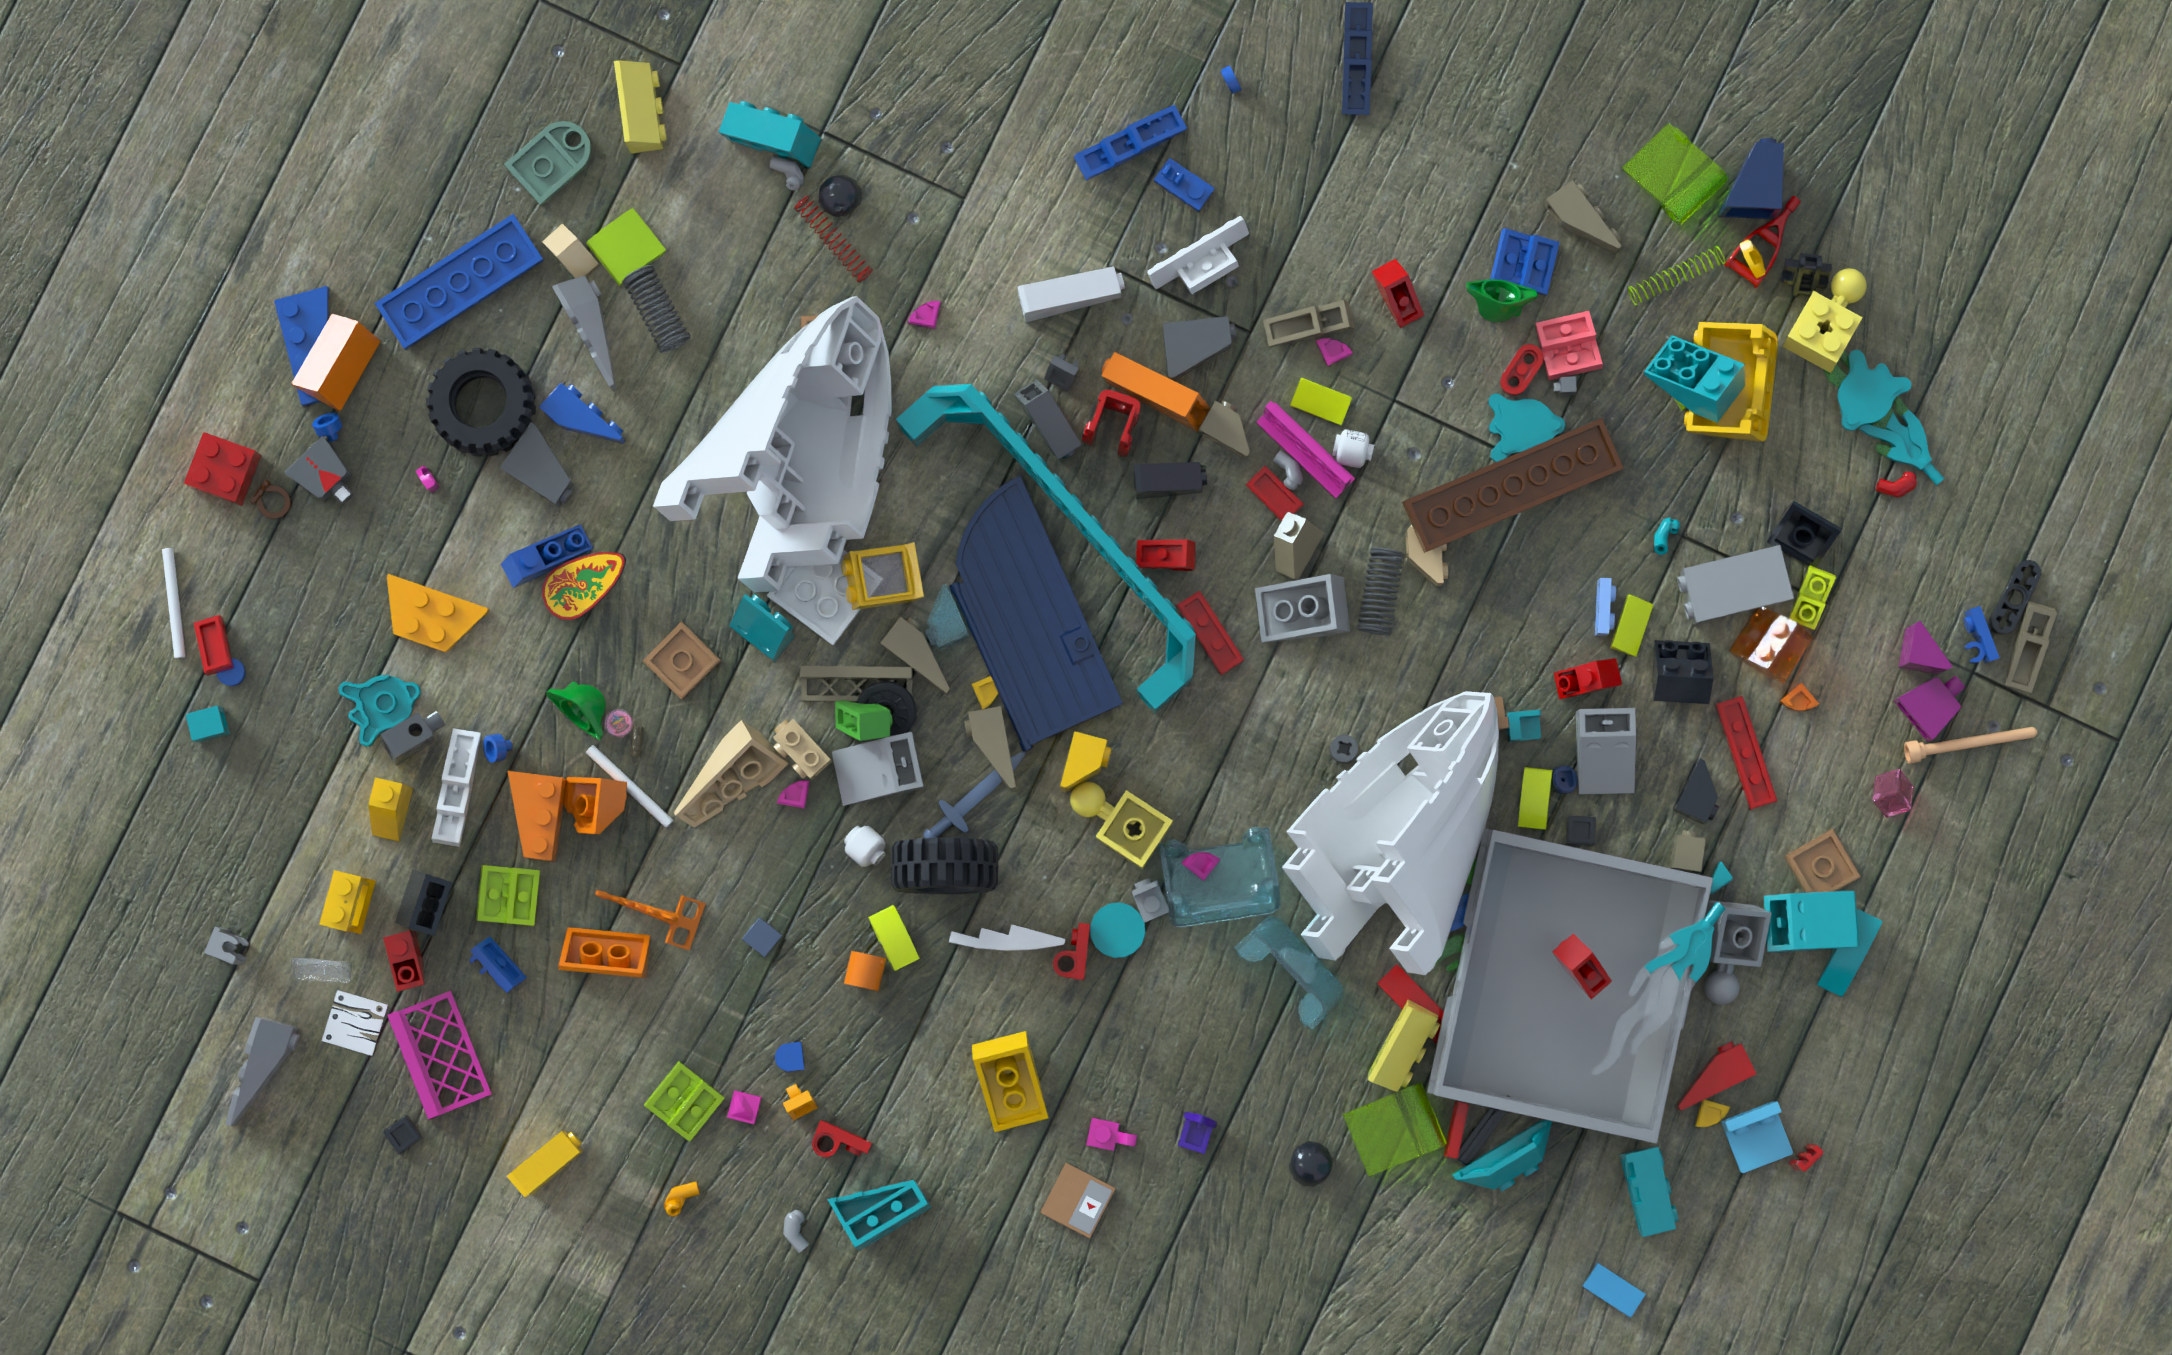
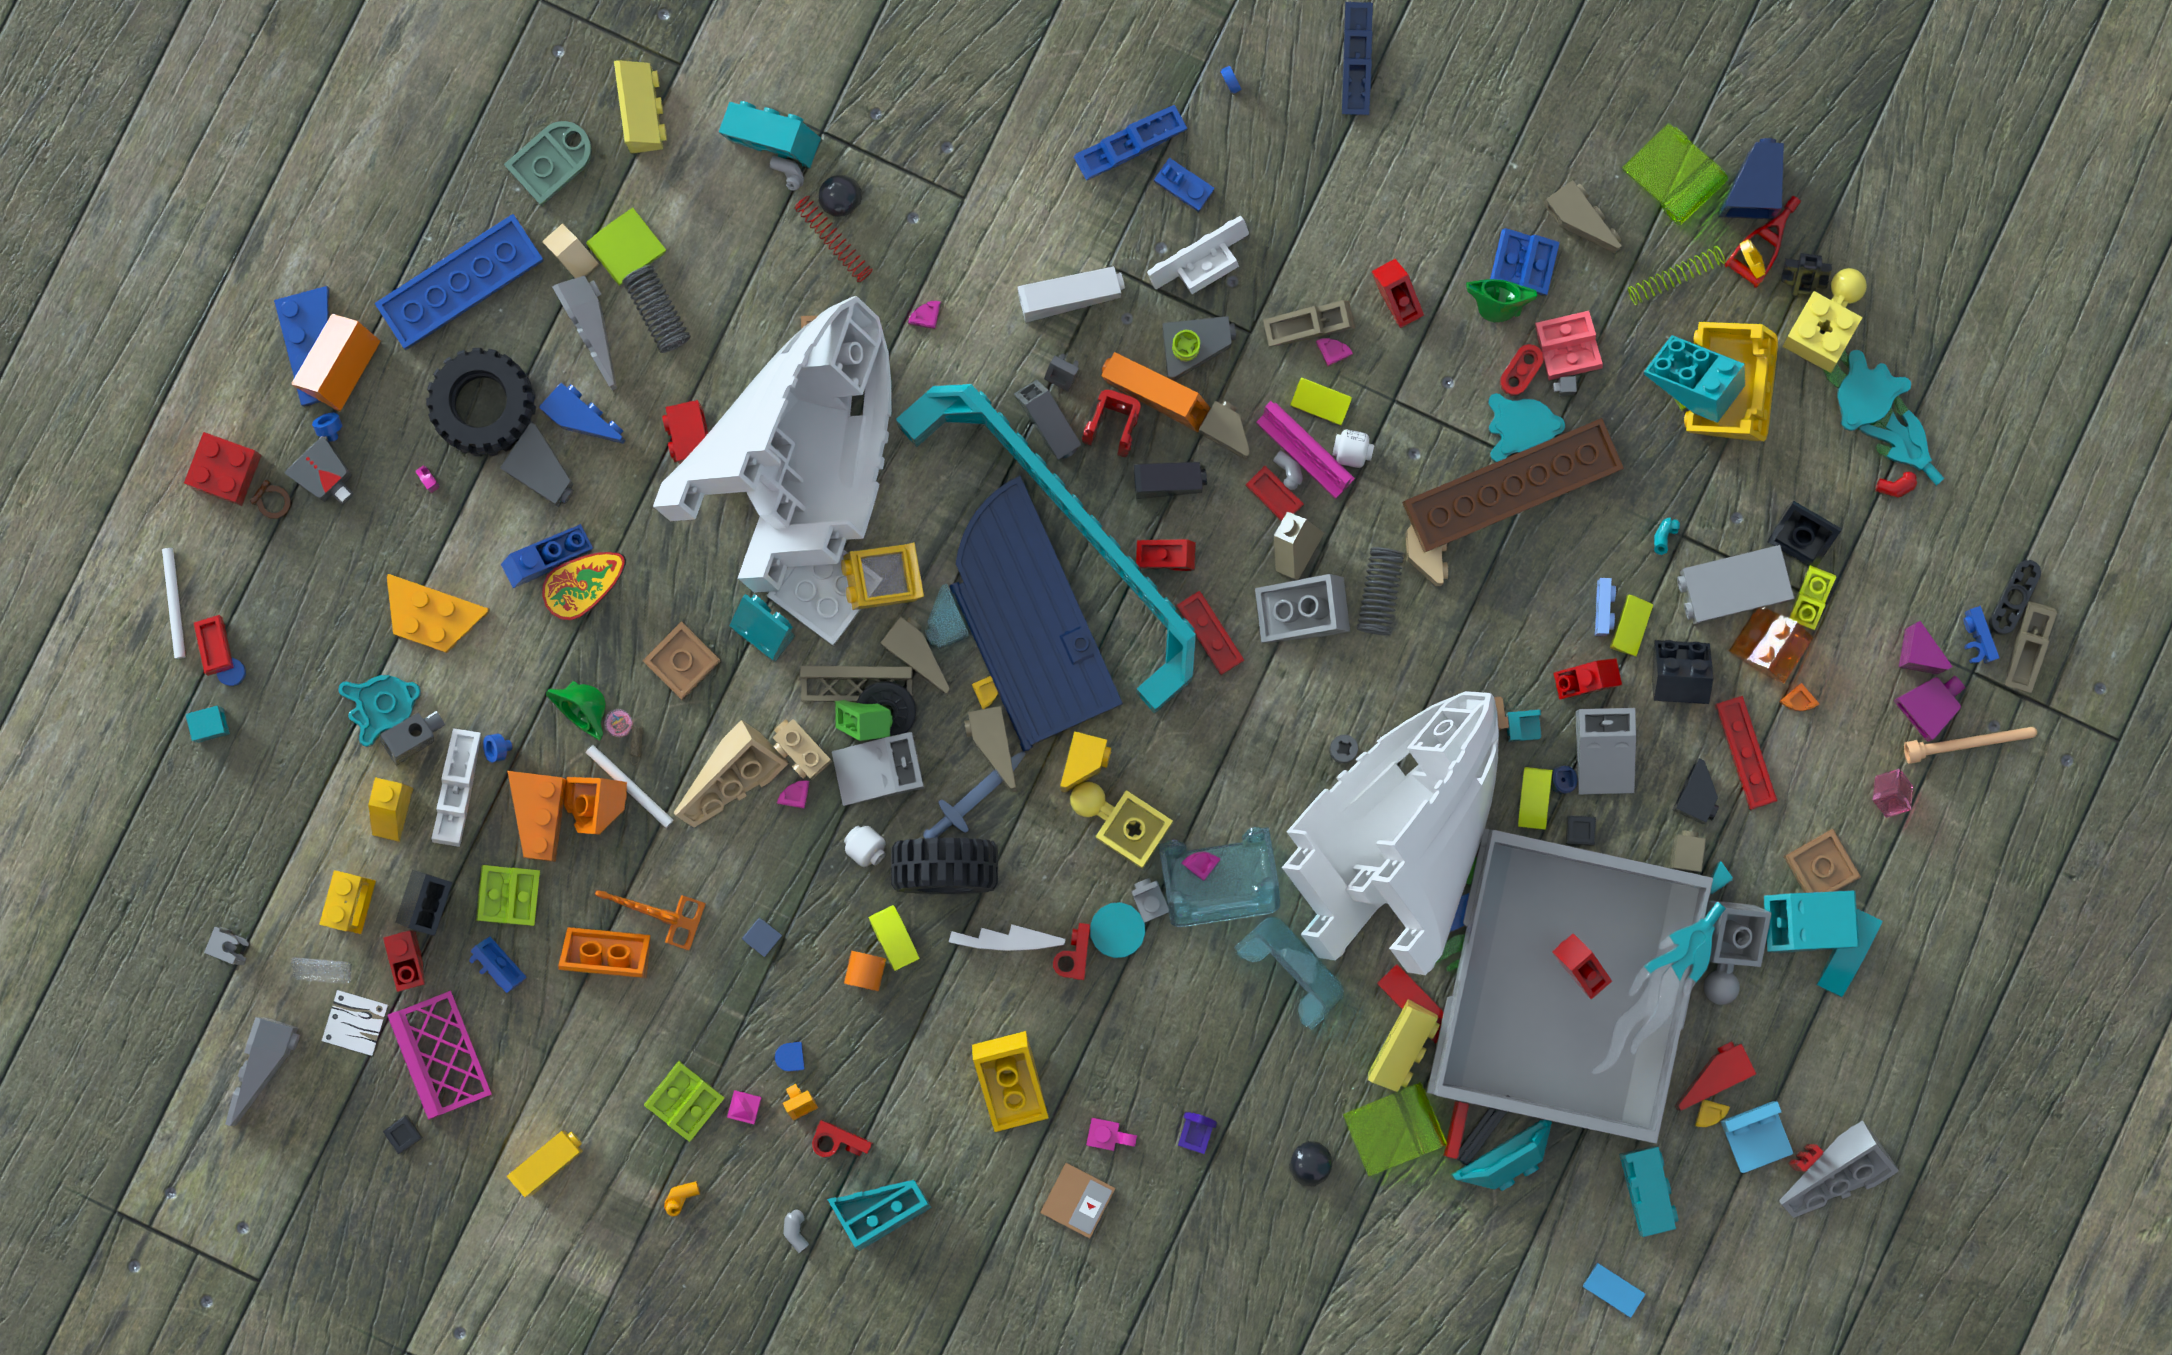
none -> red brick [662,400,708,465]
none -> lime wheel [1172,330,1200,362]
none -> light grey wedge [1779,1121,1899,1218]

